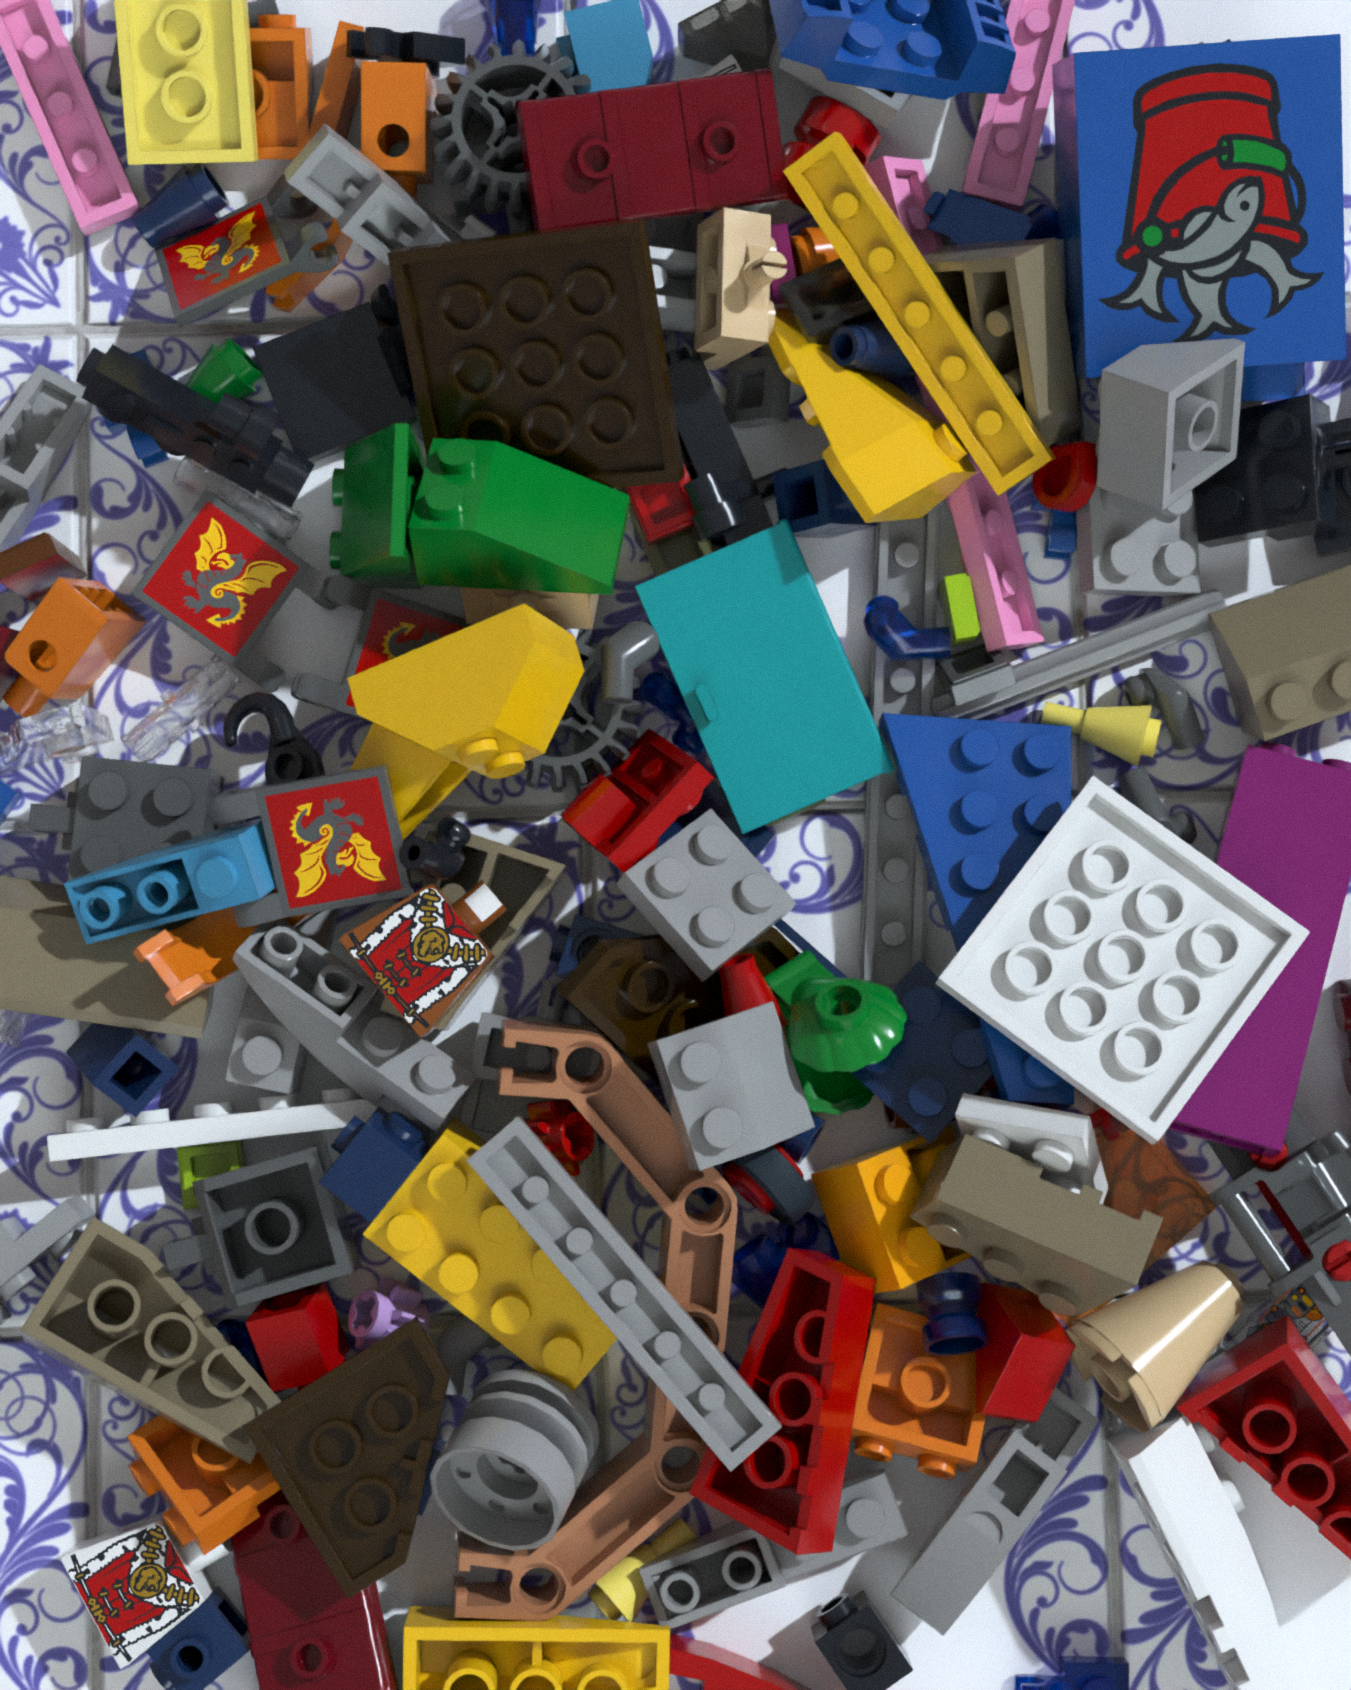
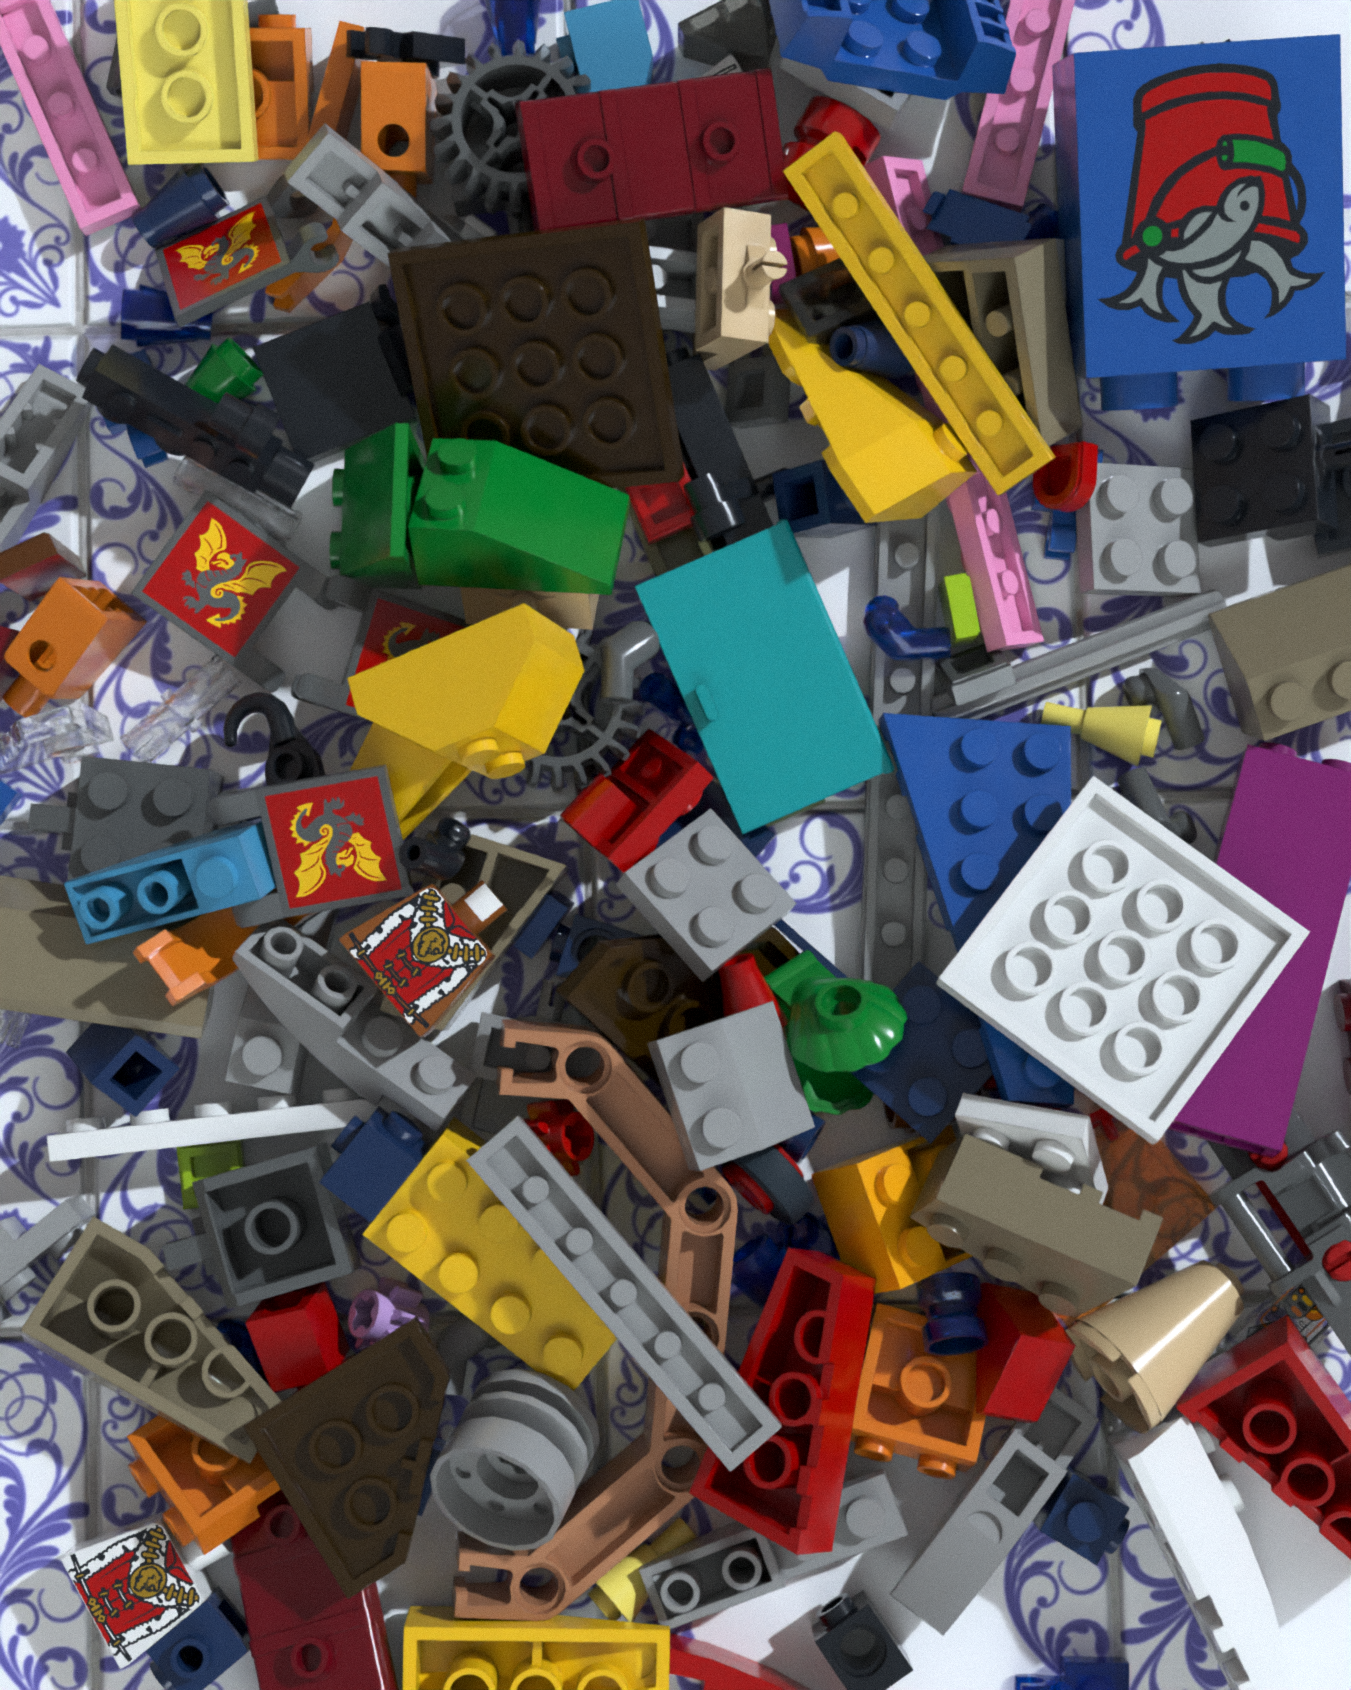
light grey slope [1095,338,1245,510] -> none
none -> clear blue cone [121,284,213,348]
none -> dark blue tile [513,890,575,959]
none -> dark blue brick [1033,1465,1130,1565]

